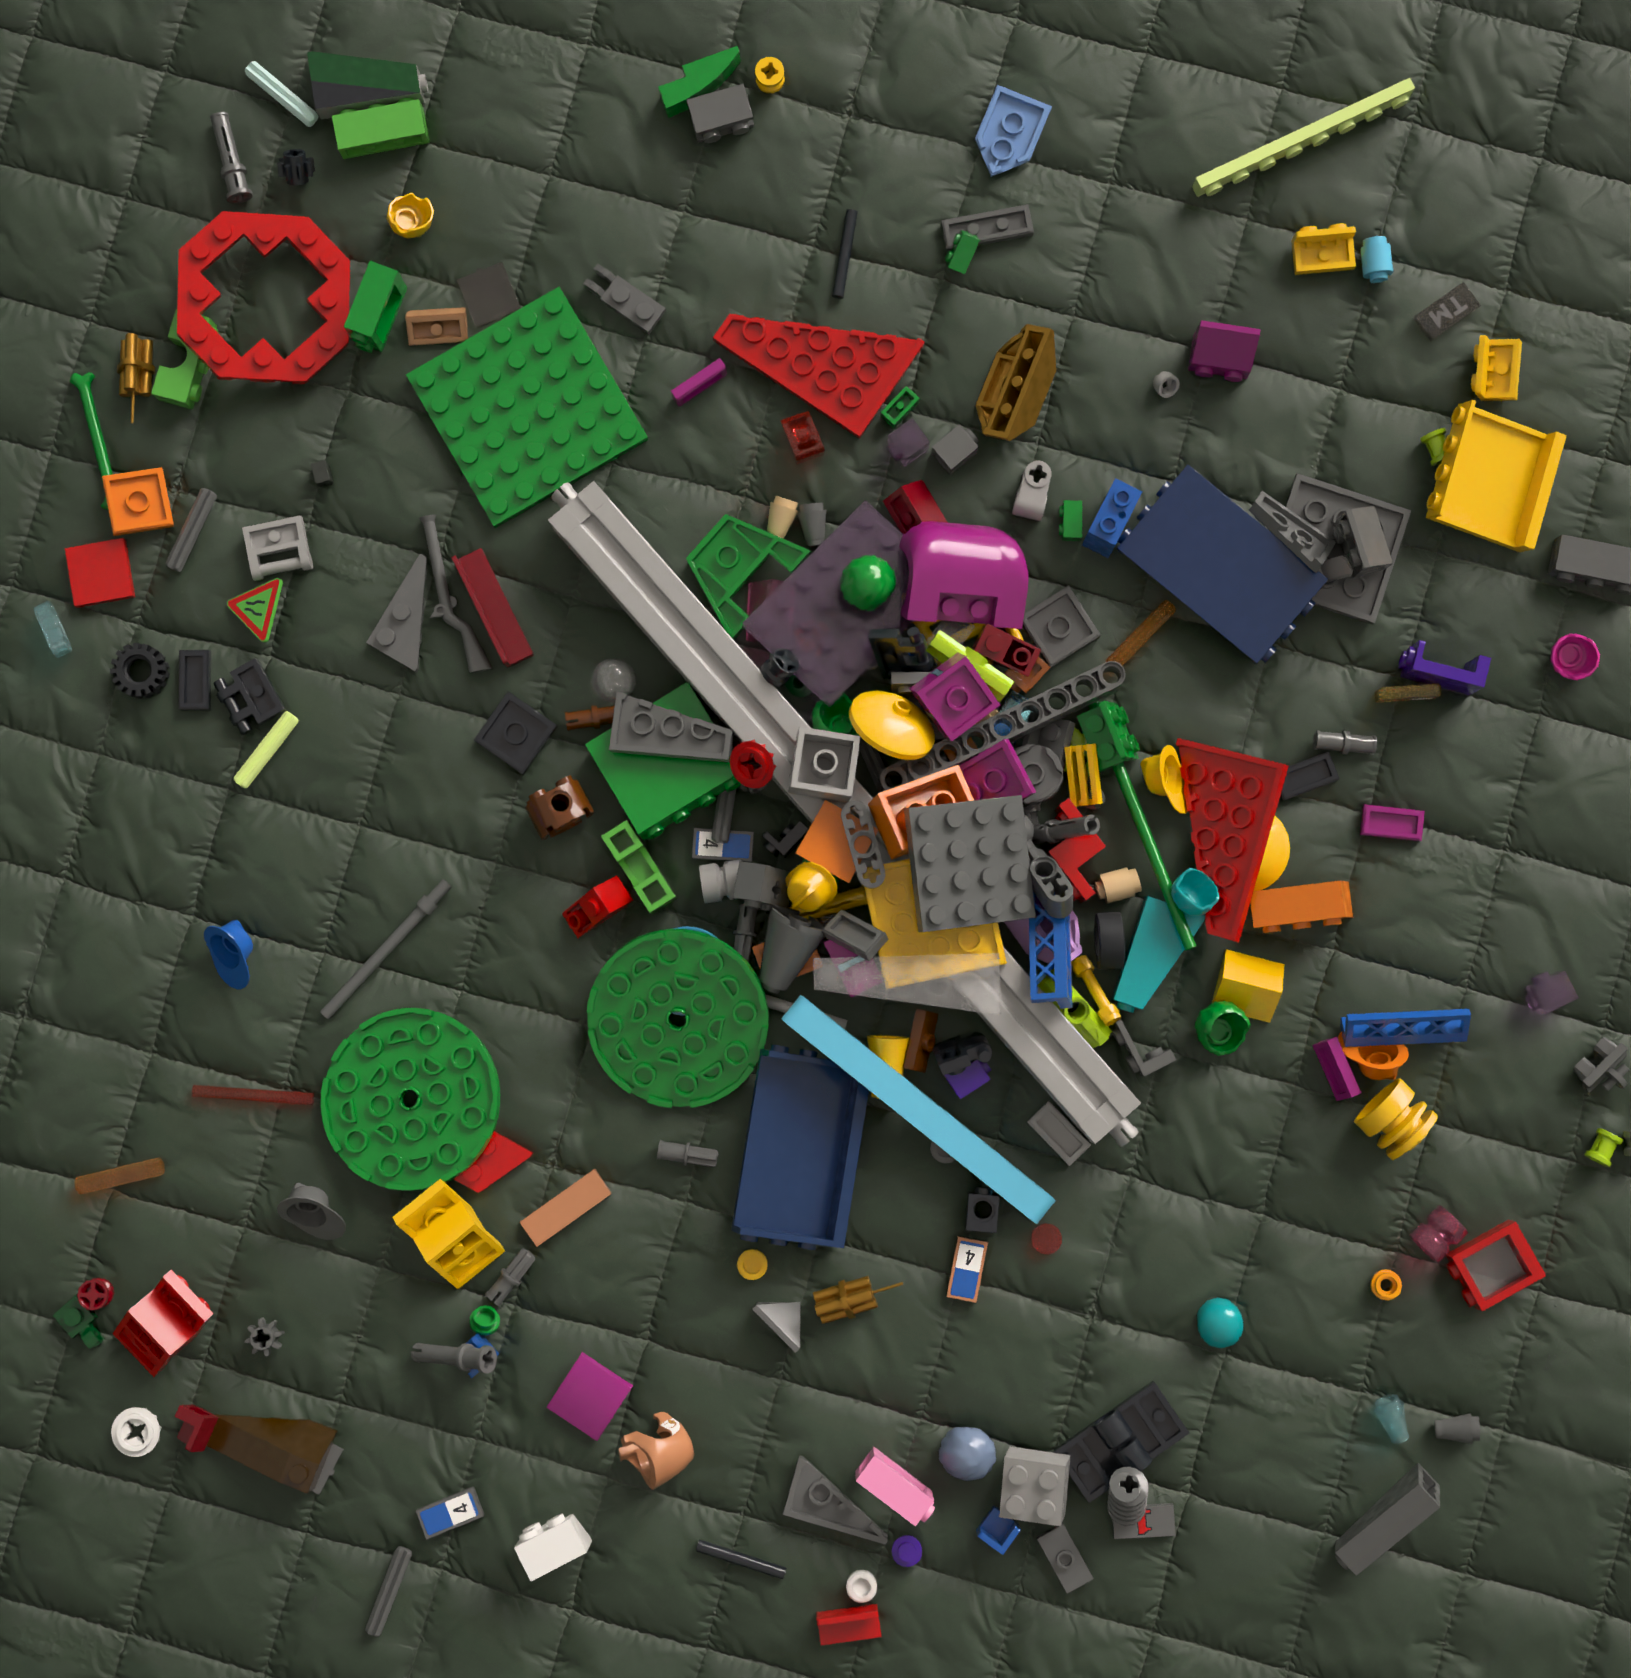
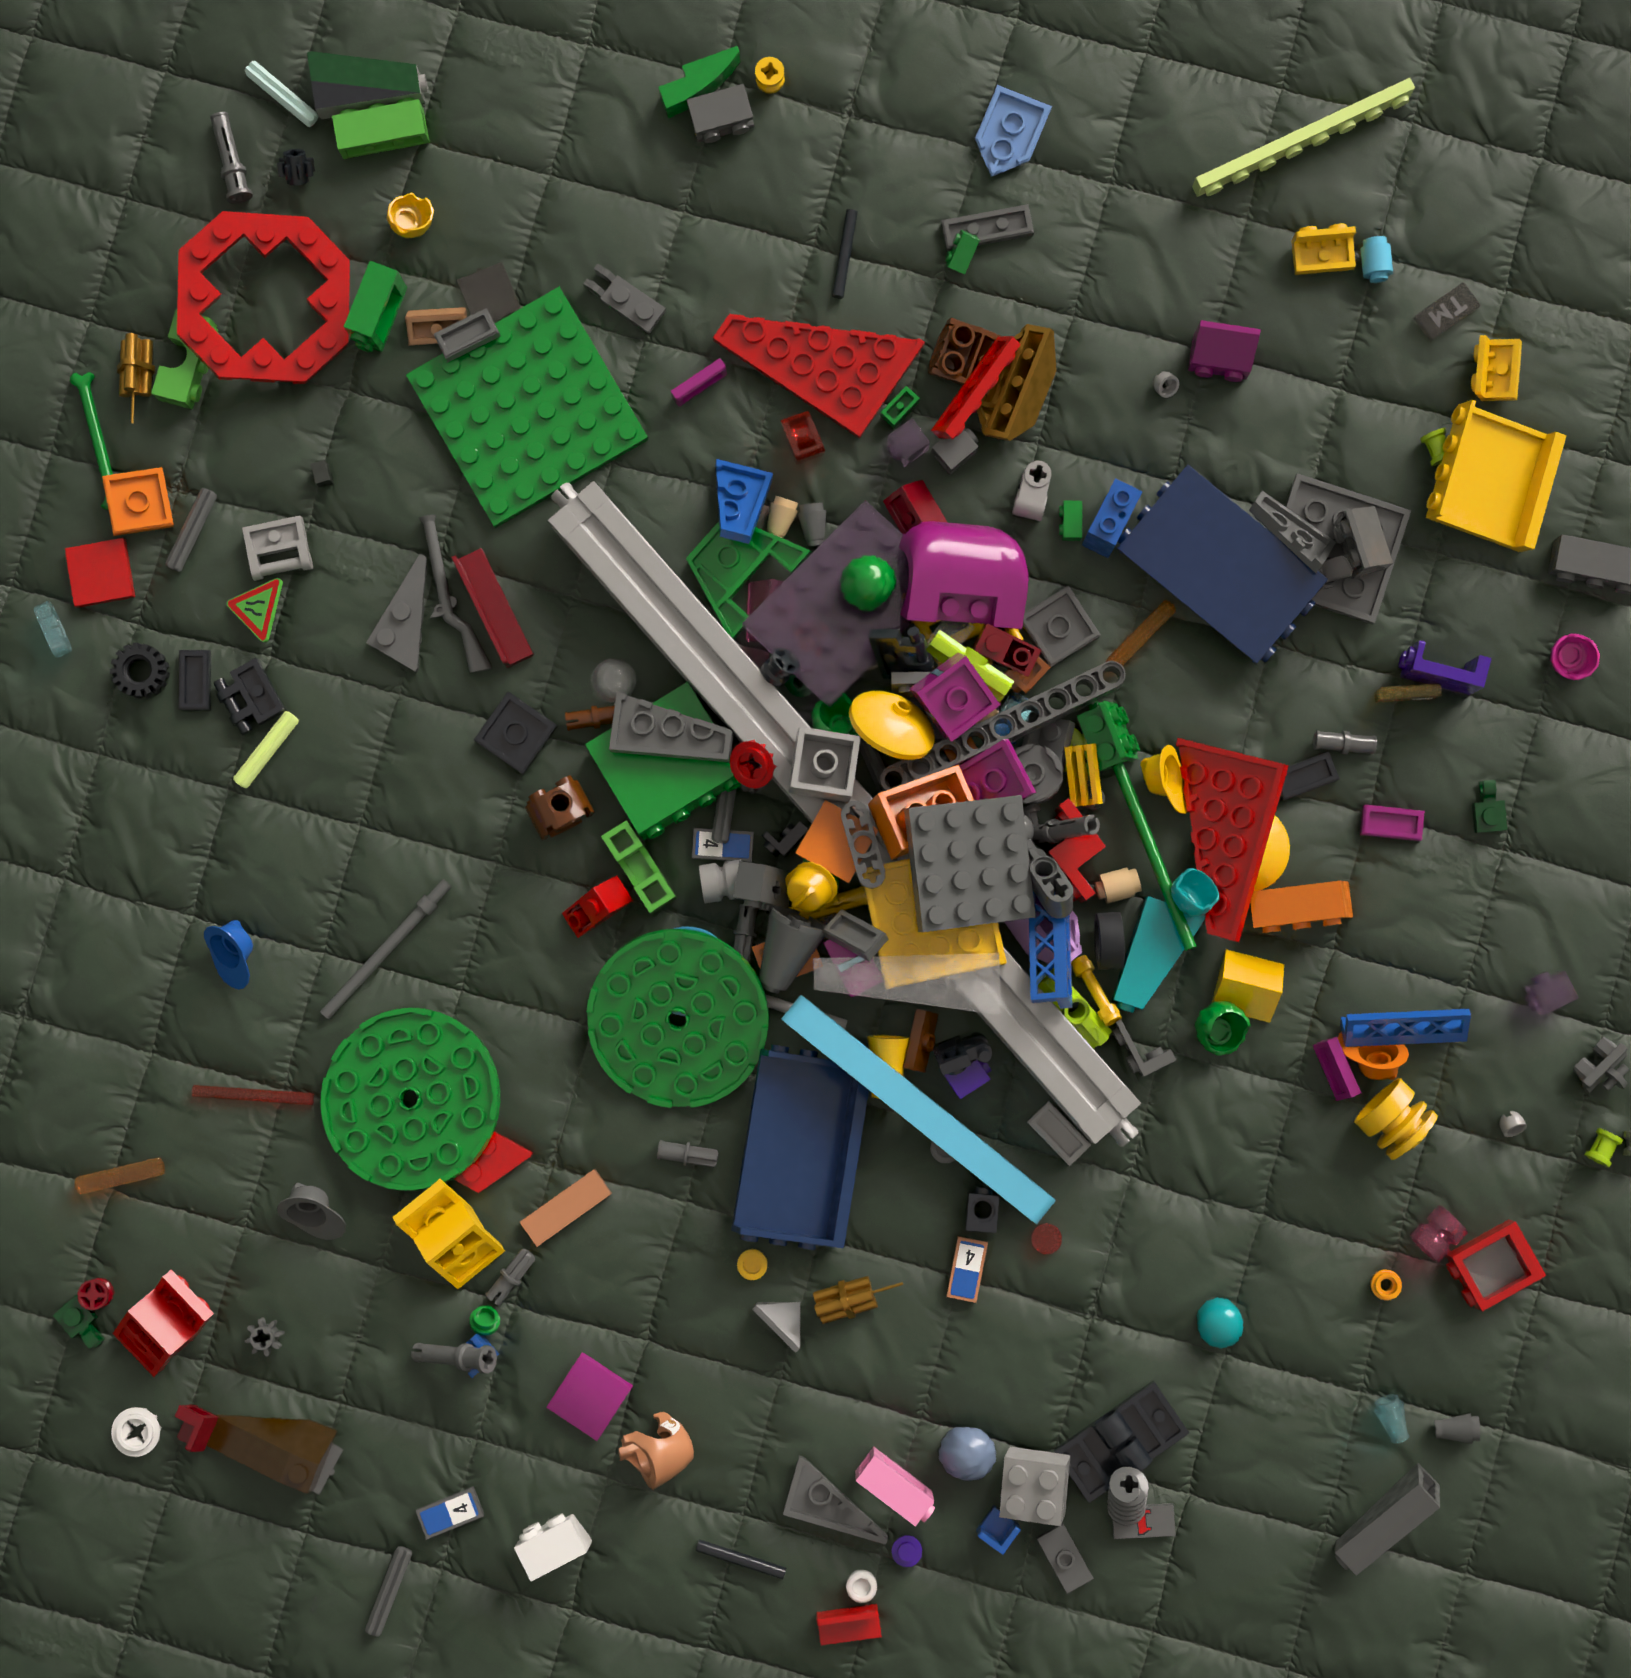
none -> dark grey tile [434,308,501,362]
none -> blue wing [715,459,773,544]
none -> reddish brown slope [928,317,1000,395]
none -> red plate [931,336,1021,439]
none -> dark green plate [1472,780,1508,833]
none -> light grey hinge [1499,1111,1527,1137]

